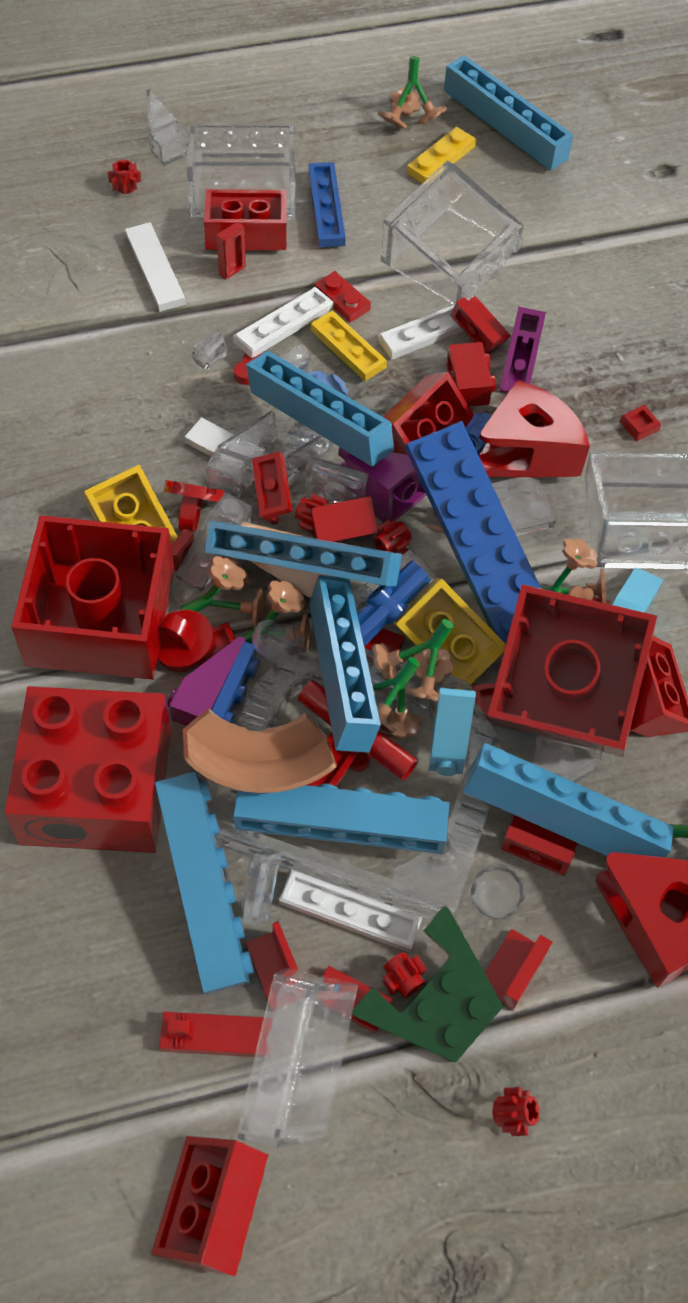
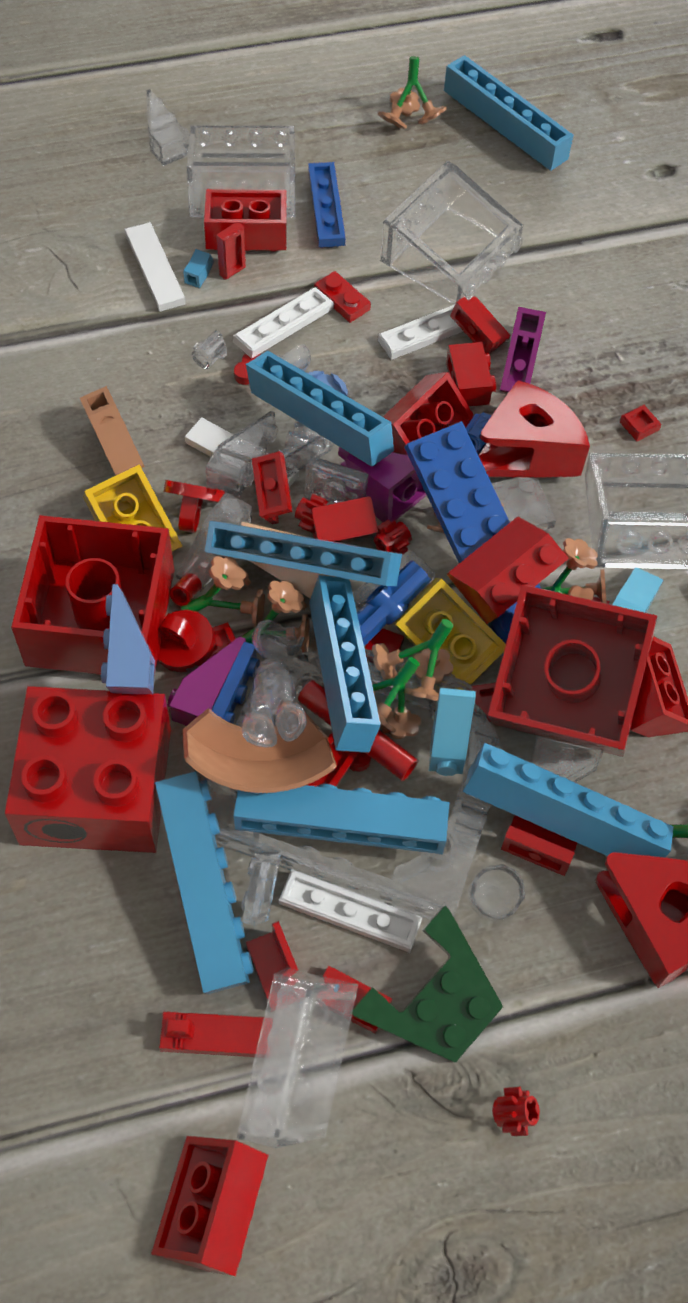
red gear [107,159,142,194] -> none
red tile [171,529,196,572] -> none
yellow plate [311,310,387,382] -> none
red gear [382,952,427,998] -> none
yellow plate [407,127,476,186] -> none
red panel [485,929,553,1011] -> none
none -> nougat slope [80,386,145,475]
none -> medium blue slope [101,584,155,694]
none -> red hinge [170,573,202,606]
none -> dark azure piece [183,249,214,288]
none -> clear piece [242,657,307,748]
none -> red slope [446,516,569,624]

